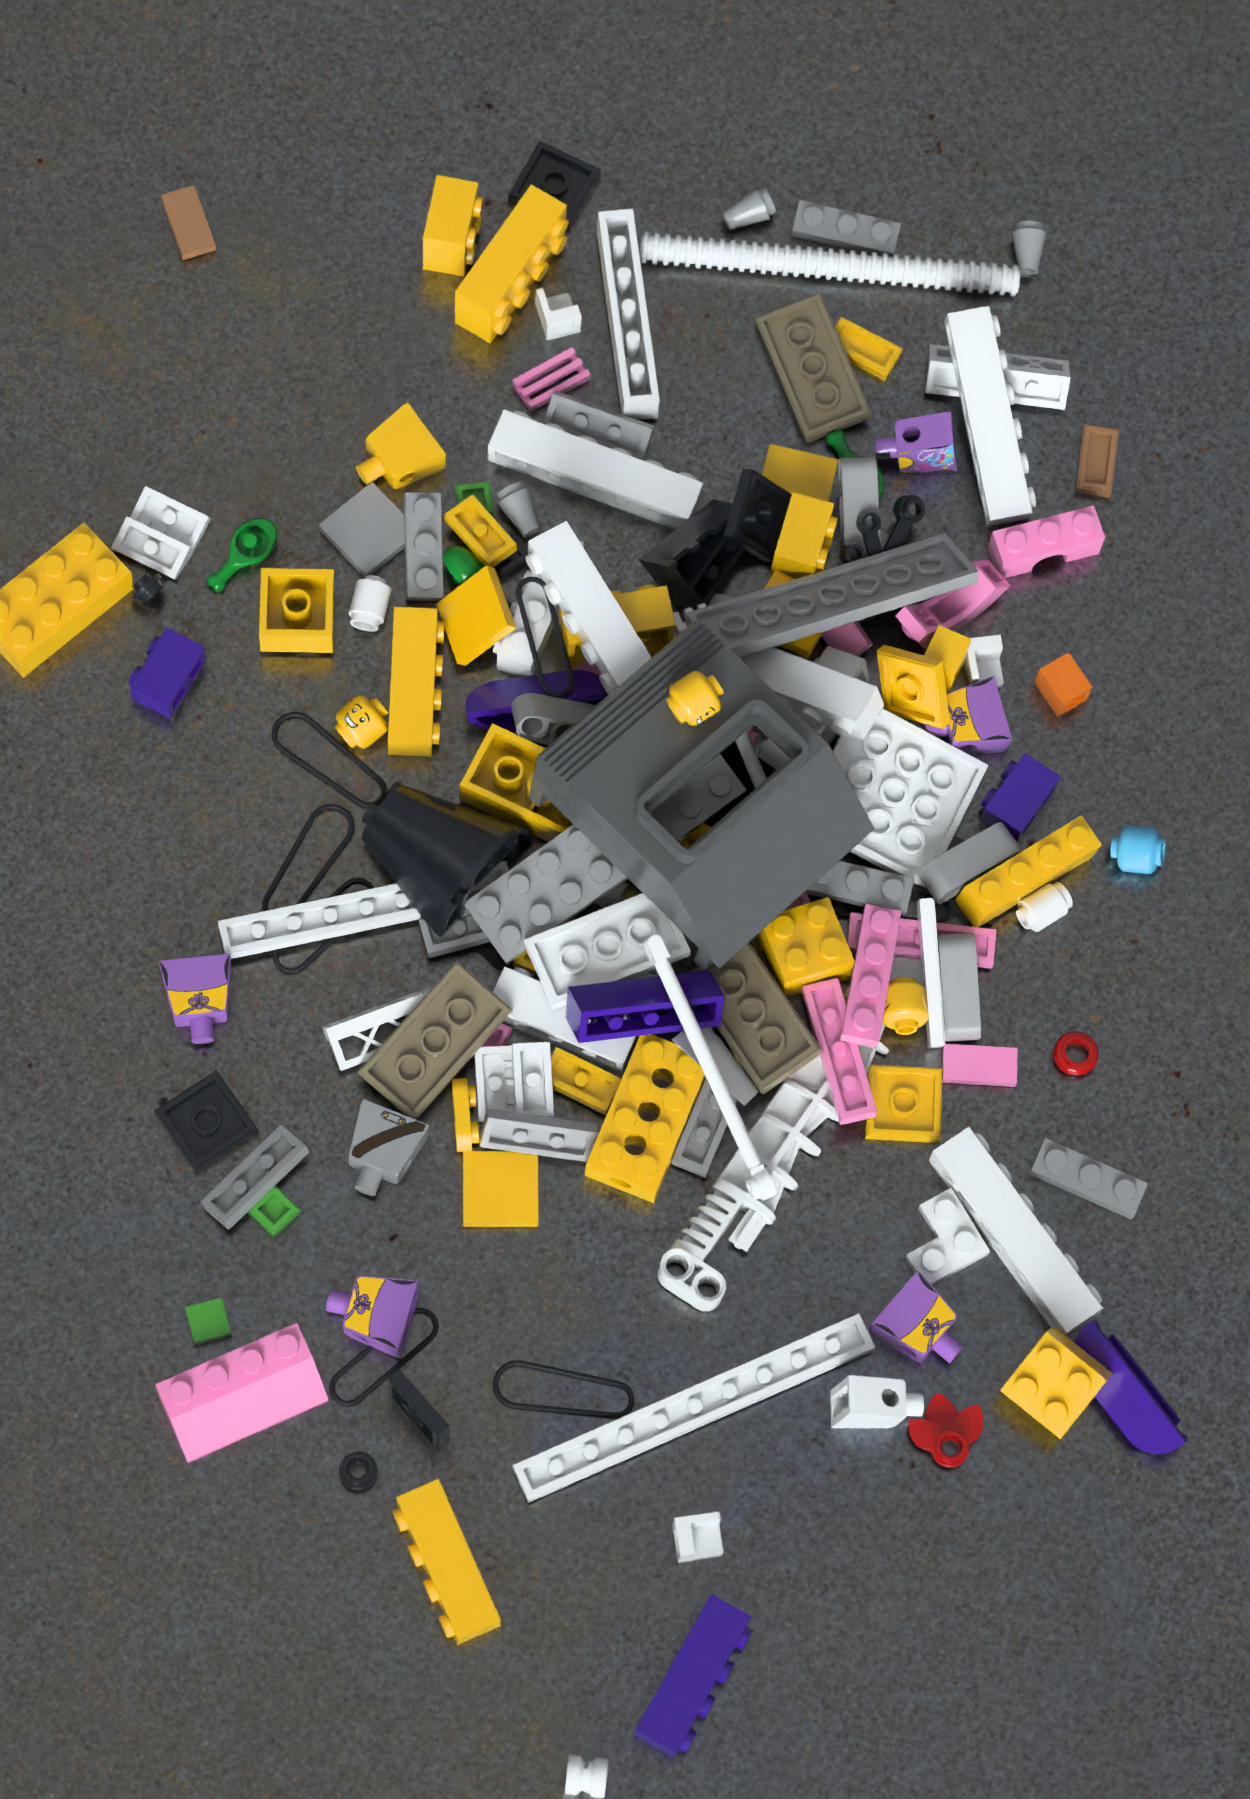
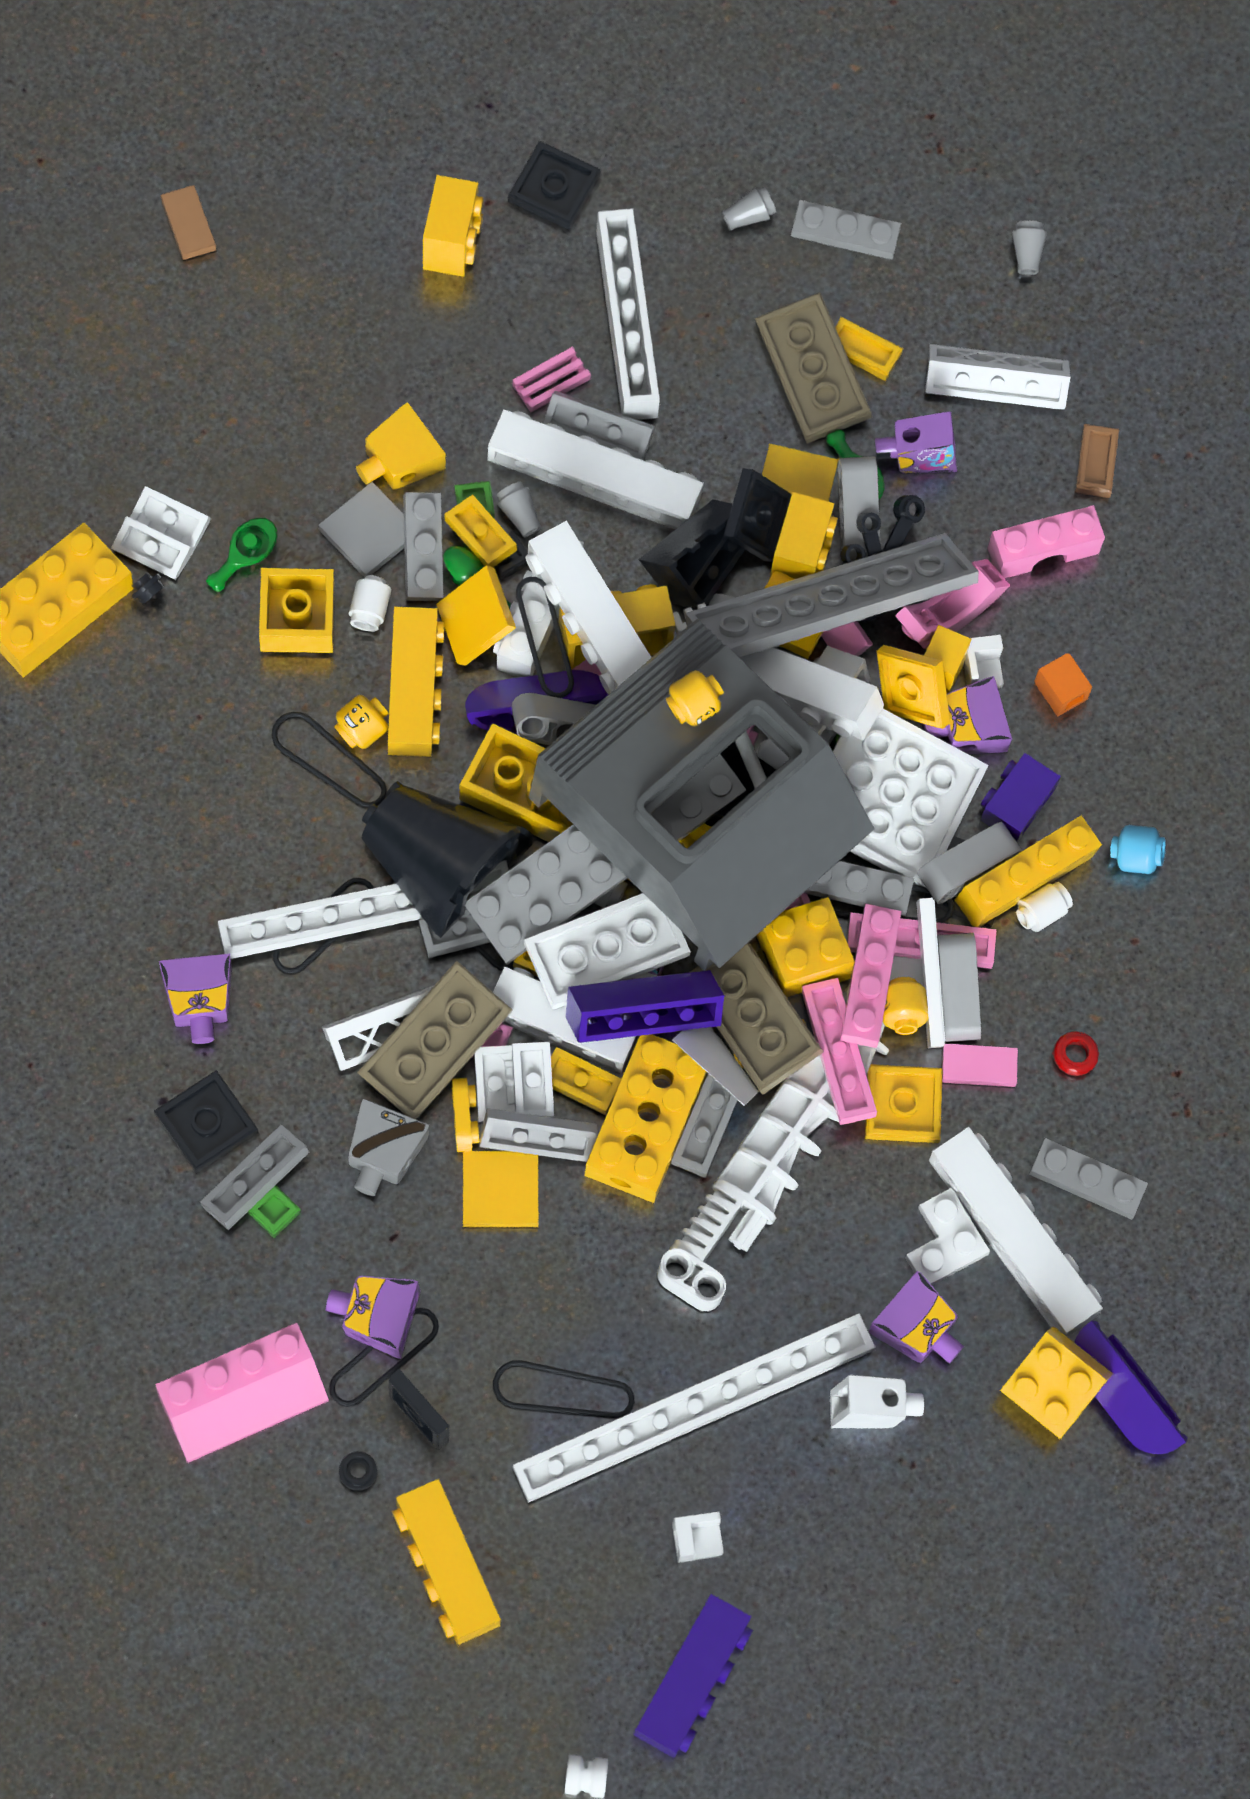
dark purple brick [129,627,206,719] -> none
bright green tile [185,1297,232,1346] -> none
black piece [262,804,355,911] -> none
yellow brick [455,184,569,343] -> none
white panel [535,288,581,340] -> none
white piece [640,232,1020,296] -> none
white hinge [643,935,777,1201] -> none
red plate [908,1393,983,1468] -> none
white brick [944,306,1036,527] -> none

